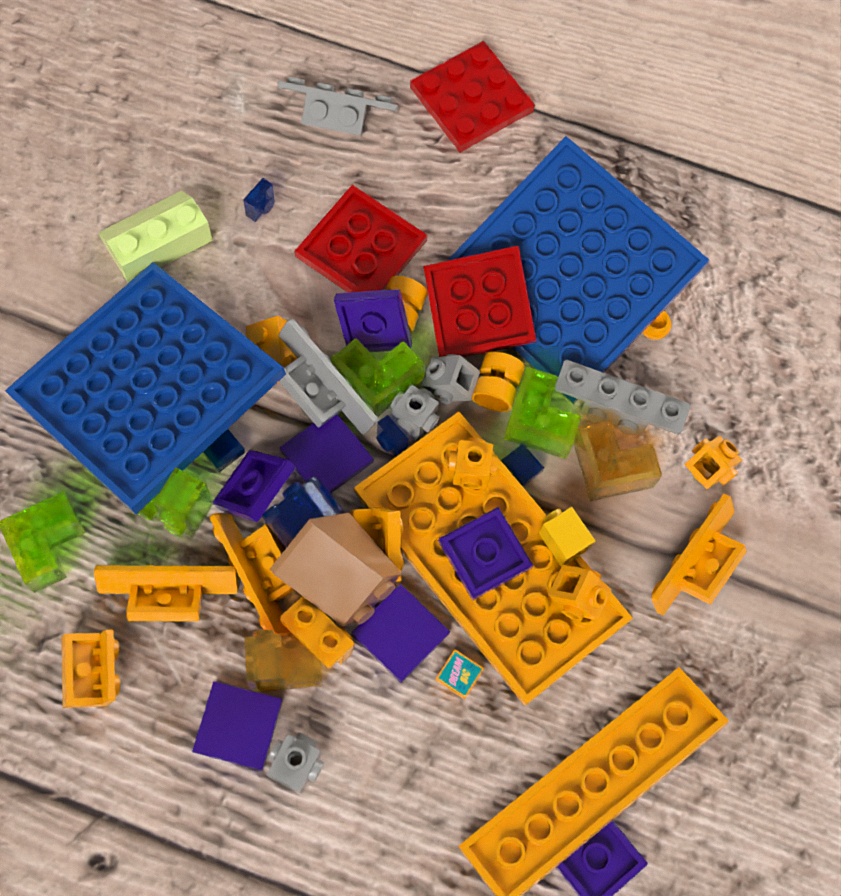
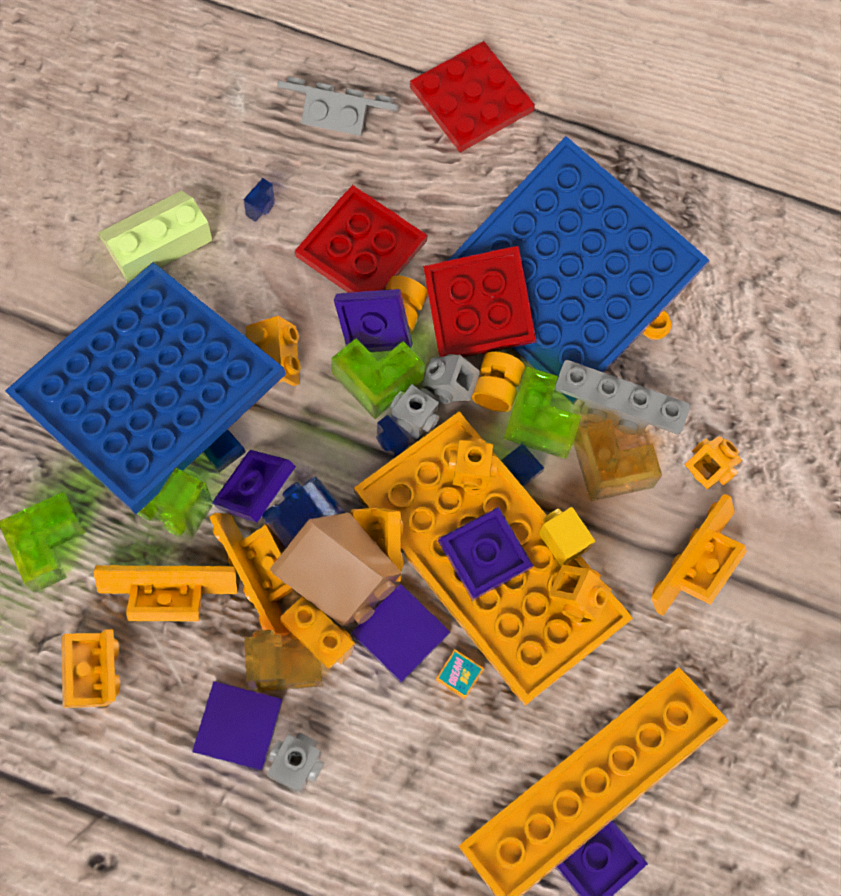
light grey bracket [279,318,378,435] -> none
dark purple tile [280,414,374,501] -> none

